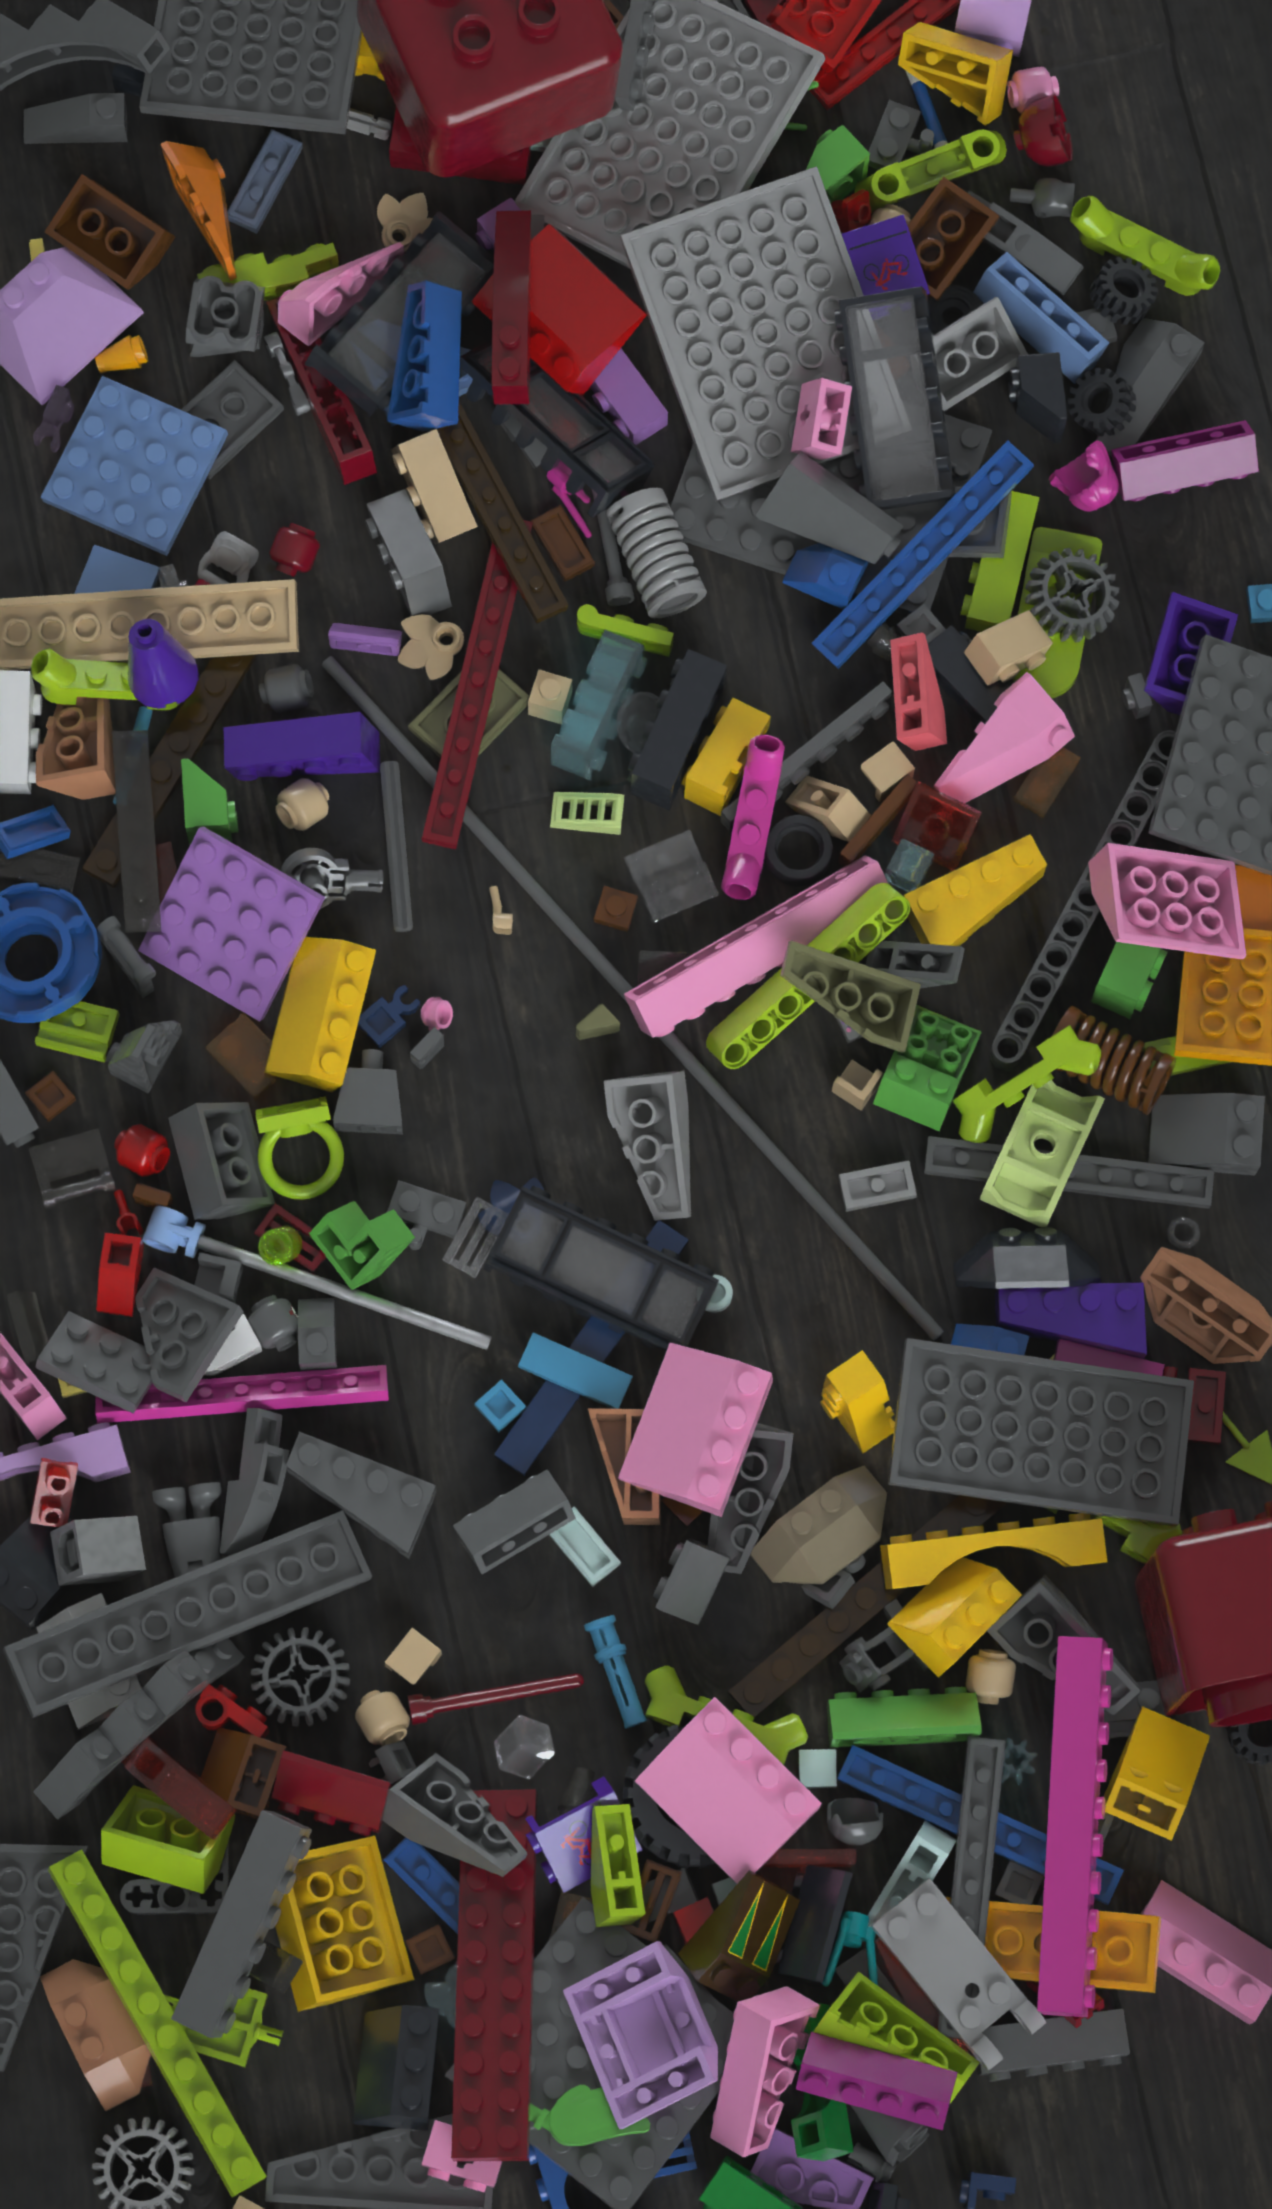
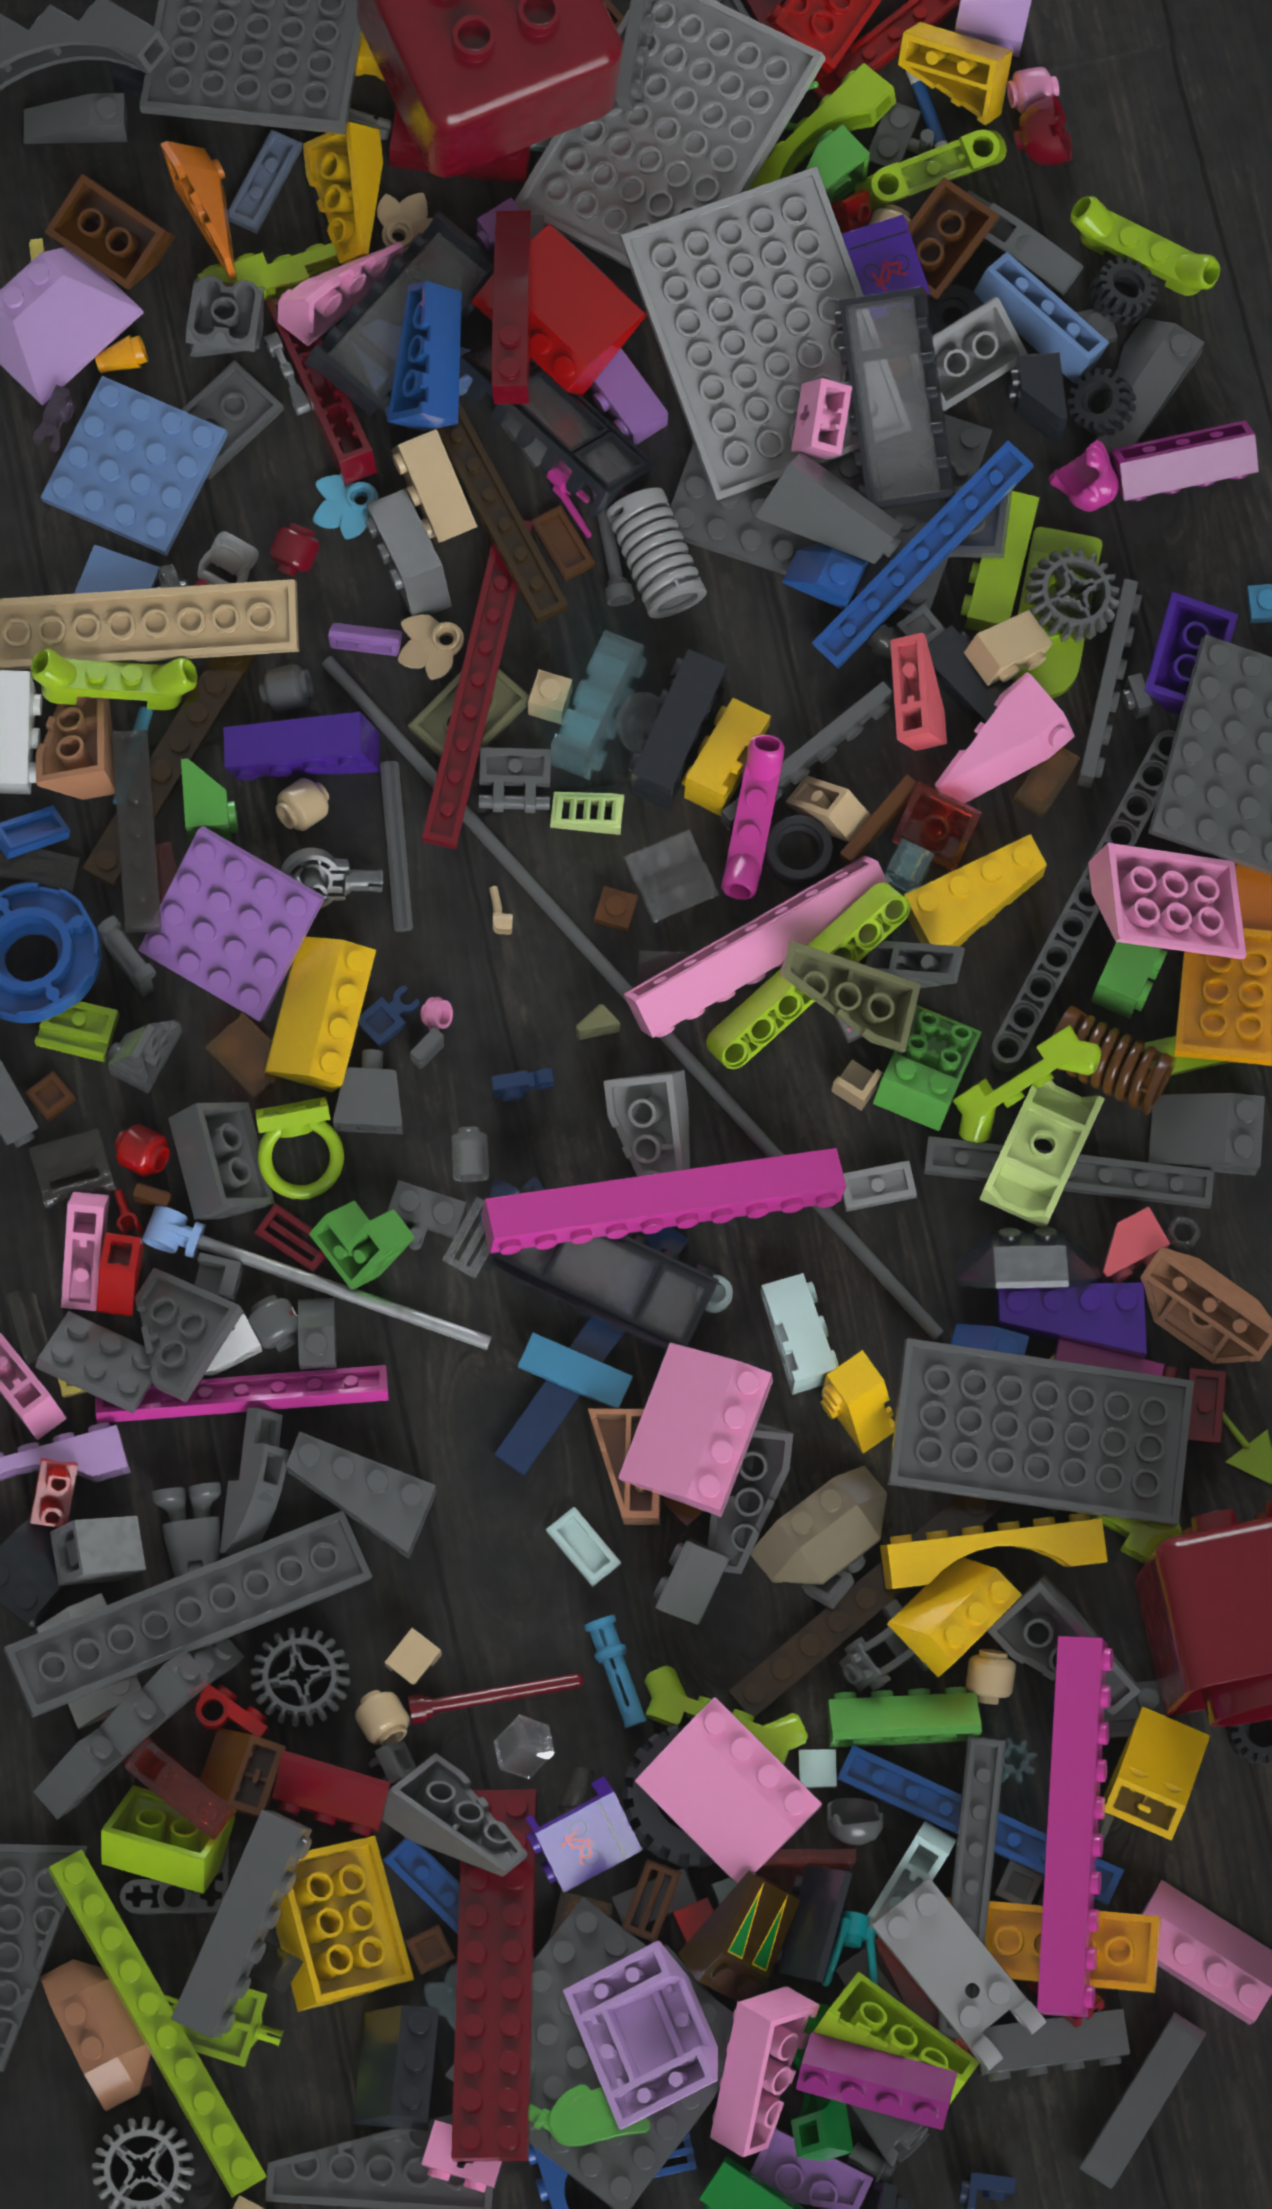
dark purple cone [128,619,199,709] -> none
clear neon green wheel [258,1226,302,1265] -> none
dark grey brick [453,1469,576,1574] -> none
dark azure plate [474,1379,526,1432] -> none
lime plate [577,604,674,657] -> none
lime slope [591,1804,645,1927] -> none
tan panel [861,741,915,802] -> none
dark grey piece [1010,178,1075,218] -> none
none -> bright pink slope [61,1192,109,1311]
none -> yellow wedge [303,122,383,265]
none -> medium azure plate [313,475,378,539]
none -> clear brick [451,1127,489,1182]
none -> dark grey plate [479,747,551,813]
none -> dark pink brick [481,1148,846,1255]
none -> dark blue plate [491,1068,554,1102]
none -> lime arch [748,63,896,190]
none -> light aqua wedge [760,1273,839,1395]
none -> dark grey plate [1077,579,1142,788]
none -> dark grey beam [1079,2012,1206,2189]
none -> coral slope [1101,1207,1170,1283]

